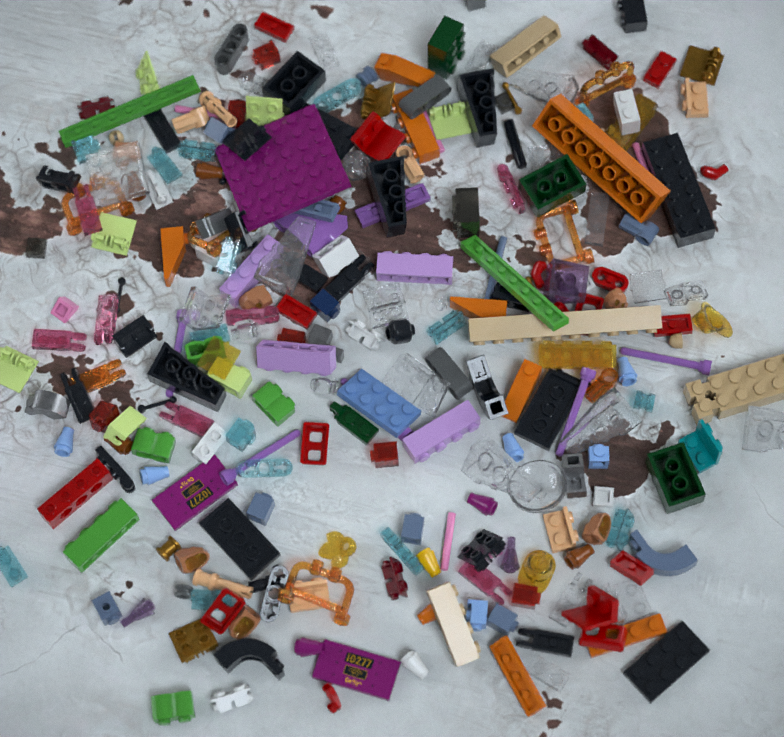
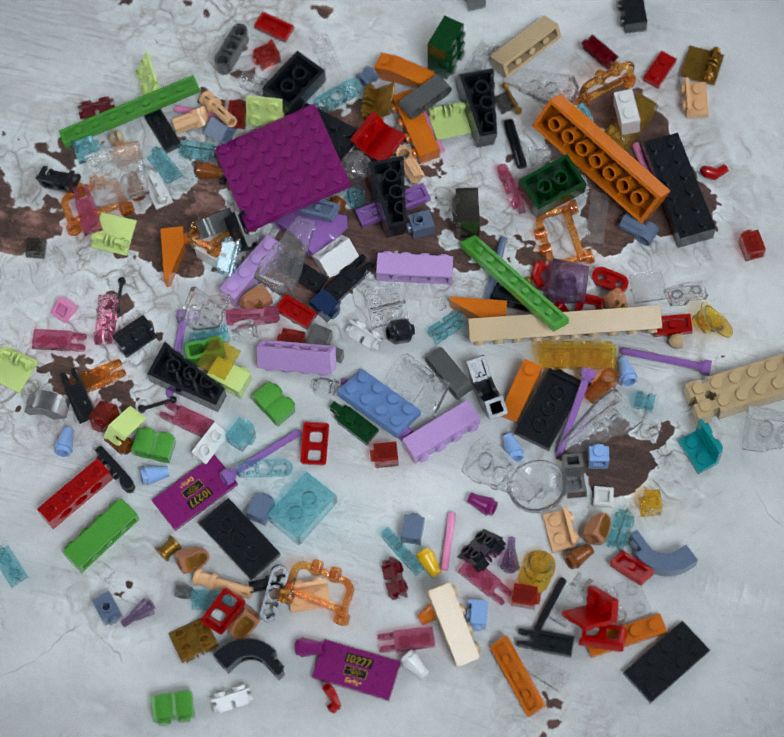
black hinge [222,118,272,161] -> none
clear yellow plate [318,531,357,571] -> none
sand blue brick [487,603,519,636] -> none
dark green brick [645,442,706,514] -> none
none -> clear light blue brick [268,471,337,545]
none -> clear light blue wheel [347,185,366,210]
none -> clear pink hinge [377,626,435,653]
none -> sand blue brick [406,210,435,239]
none -> black bar [533,577,567,630]
none -> clear yellow brick [638,489,663,517]
none -> clear red brick [738,230,766,262]

